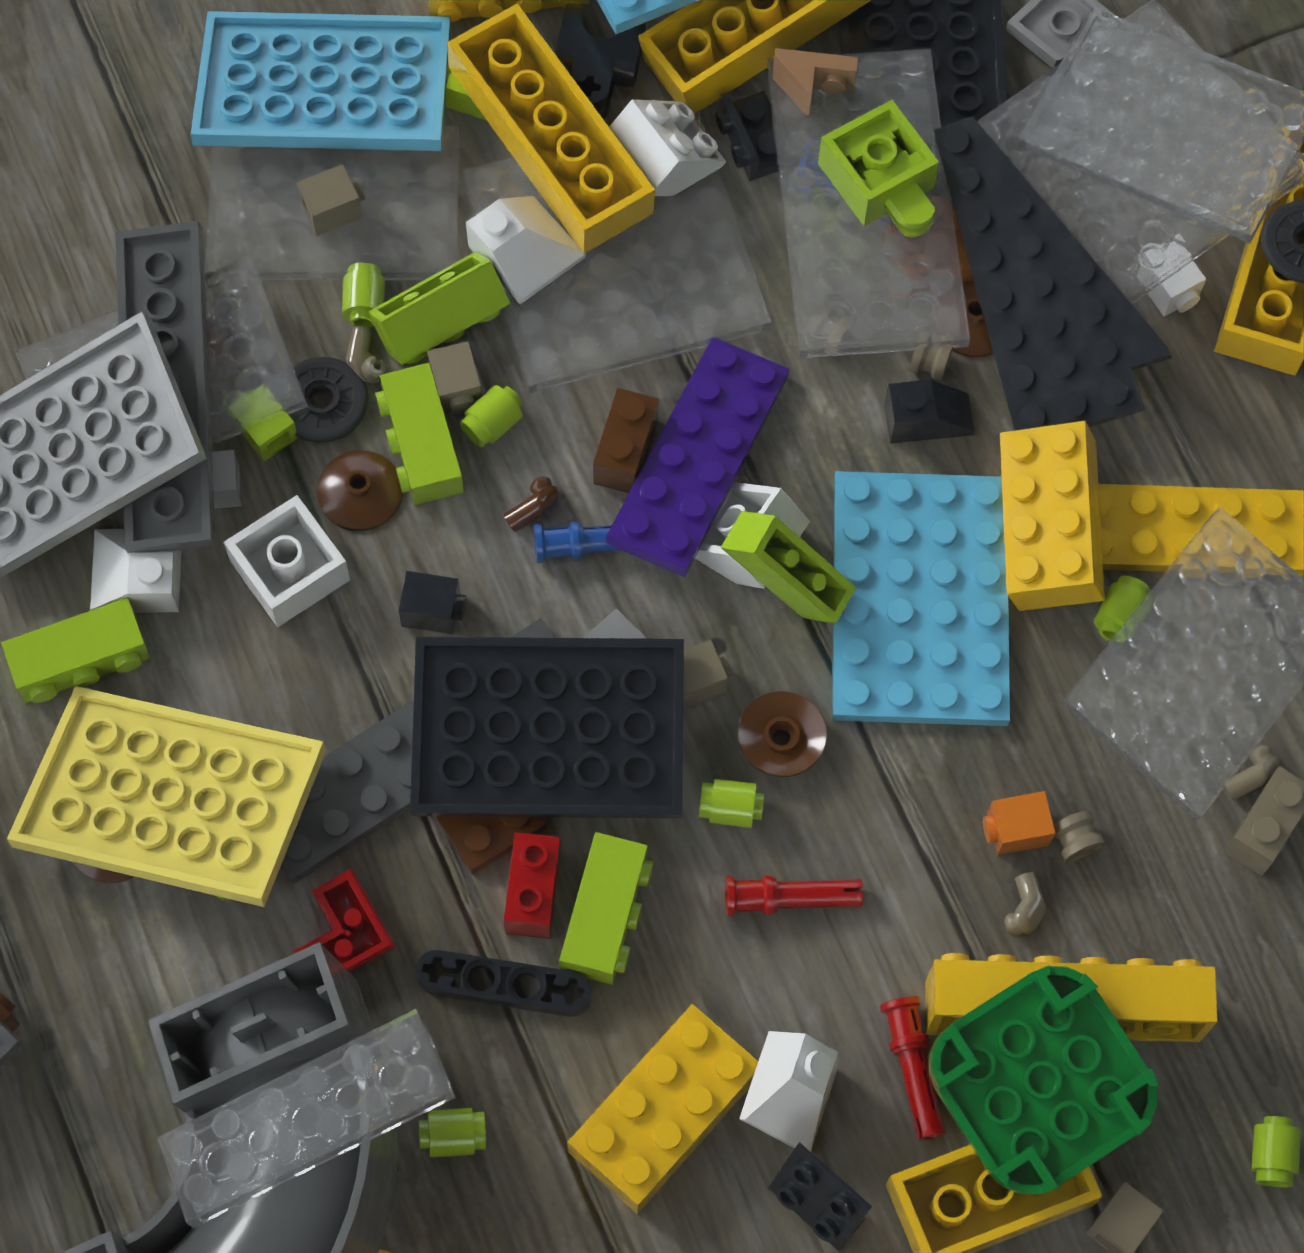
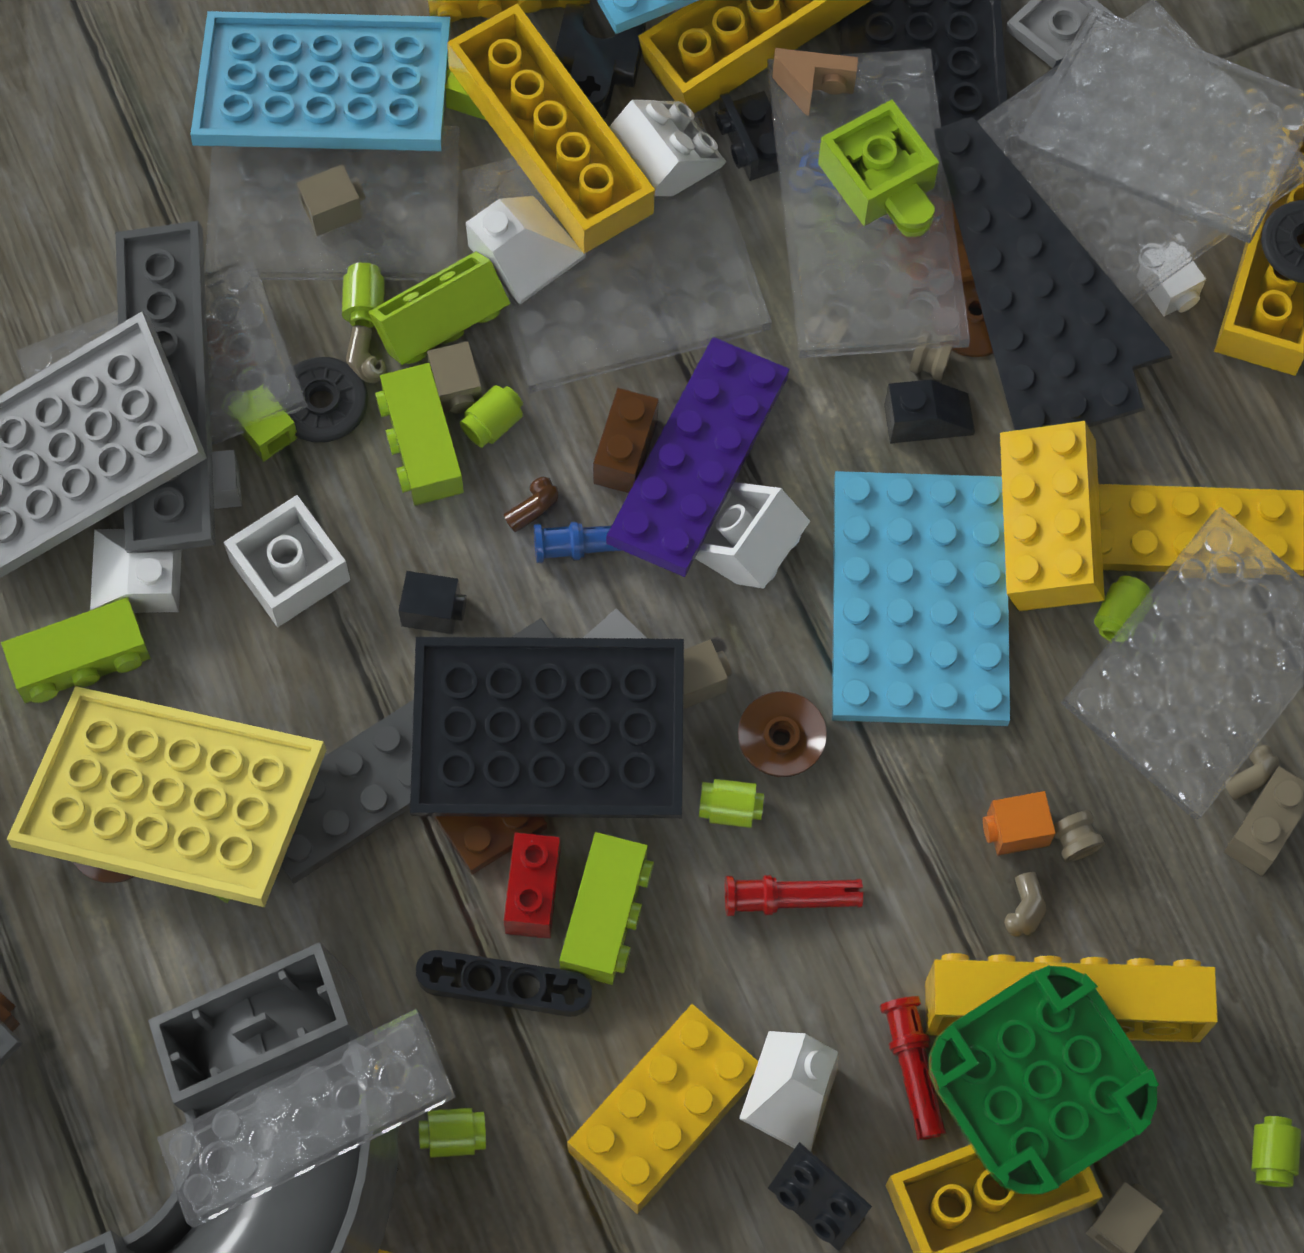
red brick [292,869,395,973] -> none
reddish brown dish [317,450,403,531] -> none
lime brick [721,511,856,624] -> none

